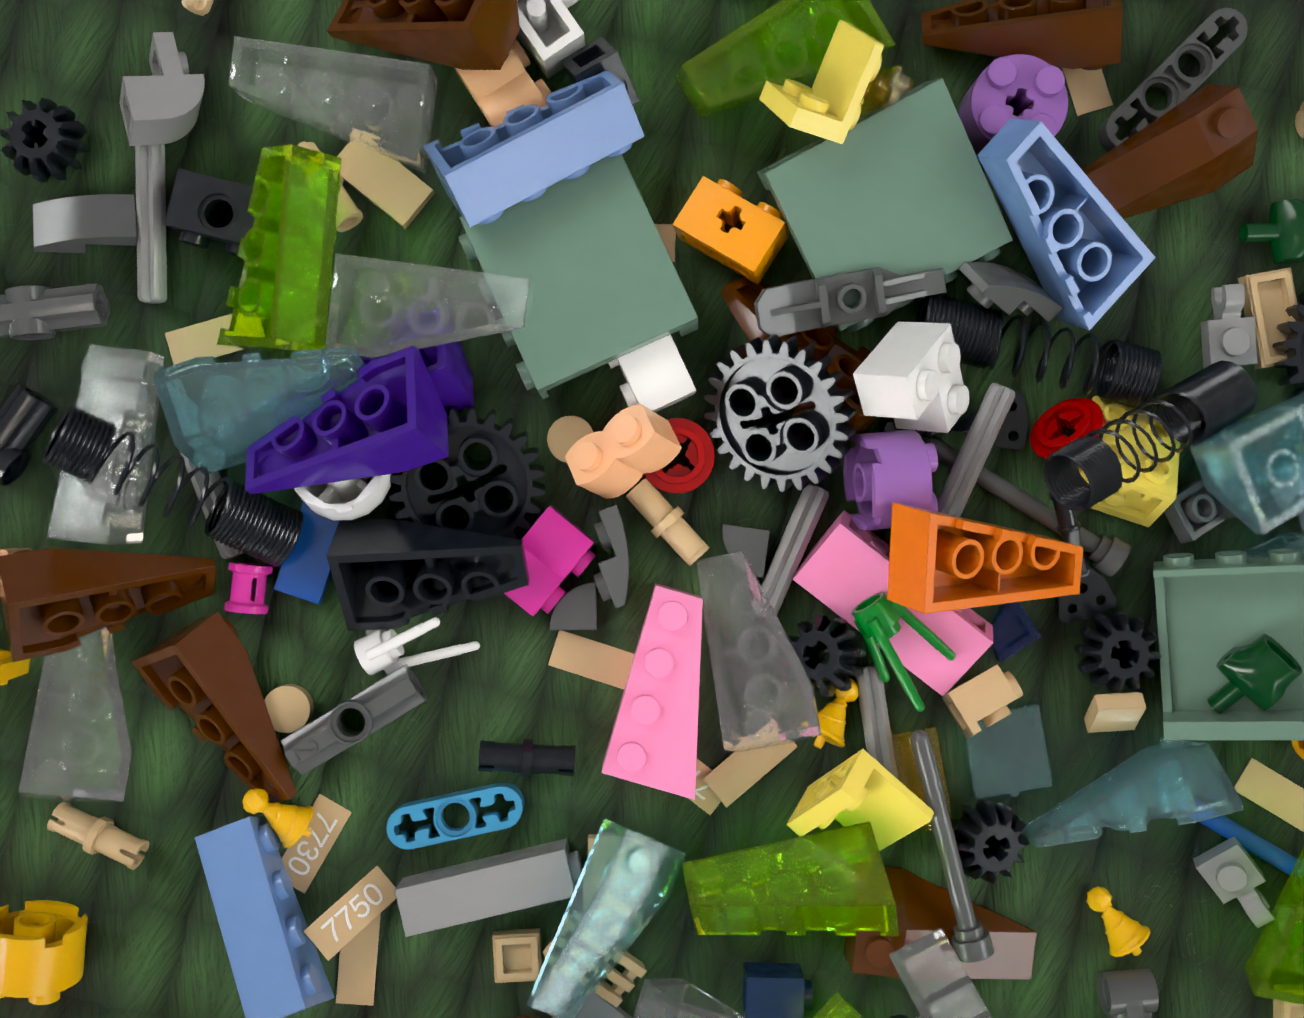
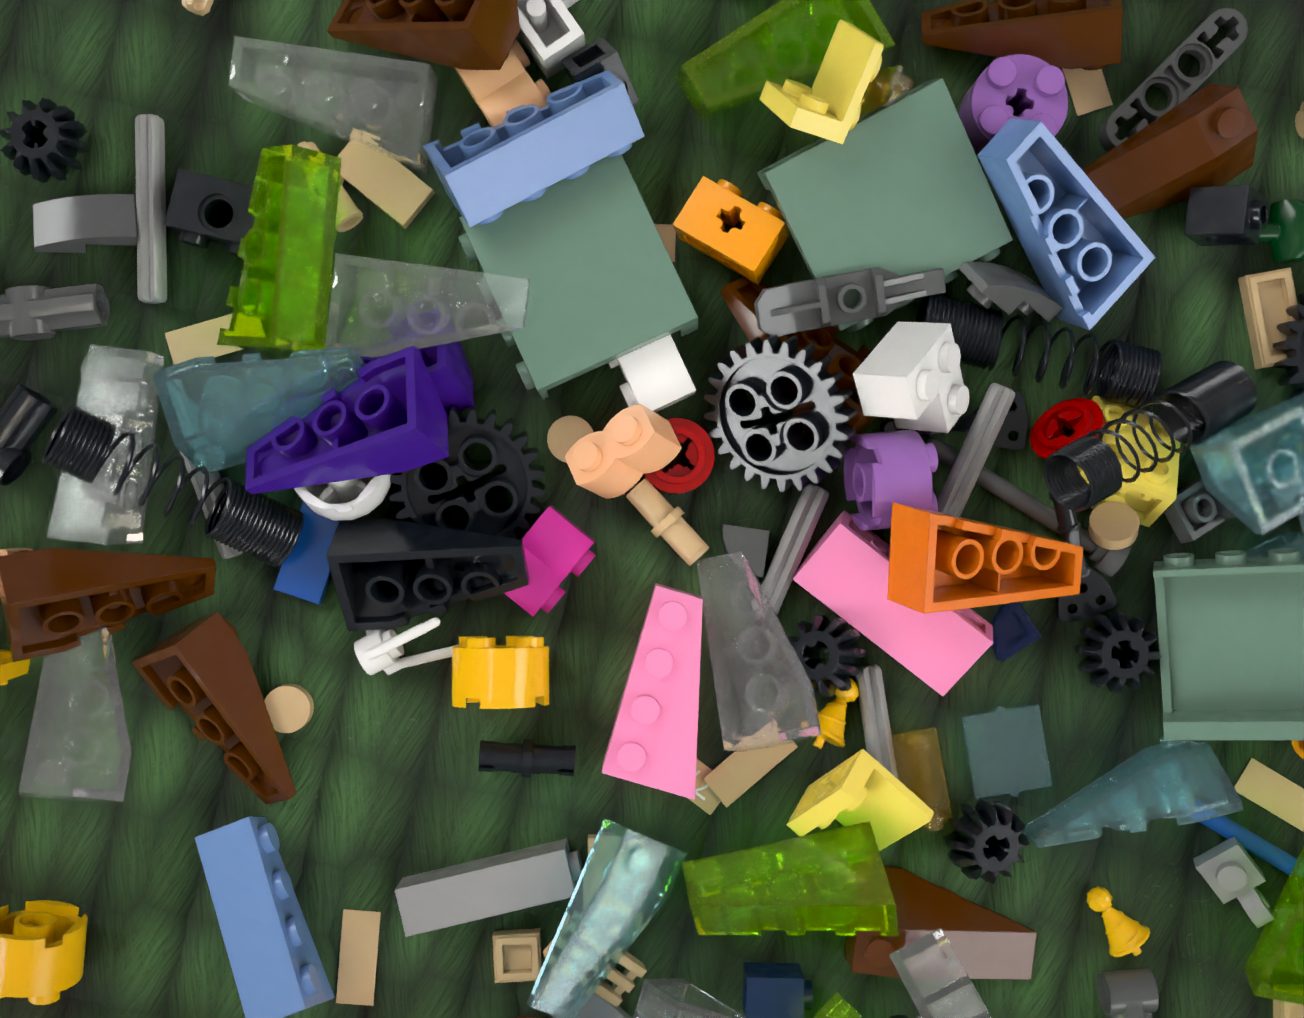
tan pin [47,801,150,870] -> none
light grey brick [119,32,205,146] -> none
dark pink bush [224,562,273,614] -> none
yellow piece [242,788,314,849] -> none
dark grey piece [281,664,428,776] -> none
tan sticker [282,794,352,894] -> none
tan sticker [304,866,397,961] -> none
dark azure beam [386,782,525,850] -> none
tan sticker [548,630,634,690] -> none
dark grey tile [550,582,597,631] -> none
dark grey slope [593,505,629,608] -> none
green plant [851,592,956,712] -> none
dark grey piece [910,730,994,963] -> none
tan brick [942,664,1023,739] -> none
tan tile [1084,692,1146,733] -> none
light grey plate [1200,283,1258,369] -> none
dark green piece [1207,634,1303,714] -> none
none -> yellow brick [452,636,549,709]
none -> tan tile [1088,501,1140,550]
none -> black brick [1184,185,1269,246]

